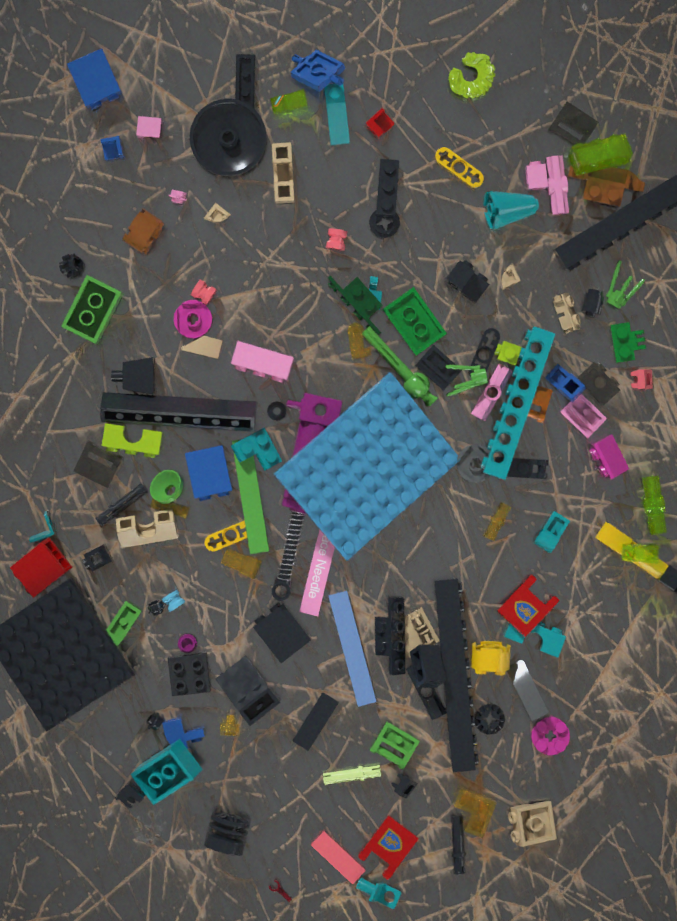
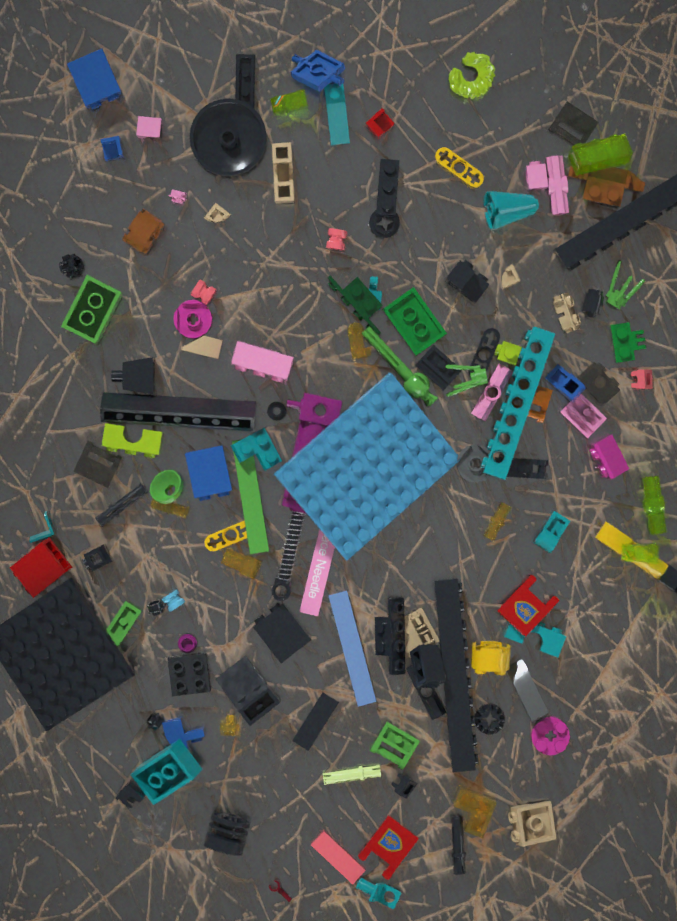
tan arch [116,509,178,548] -> none

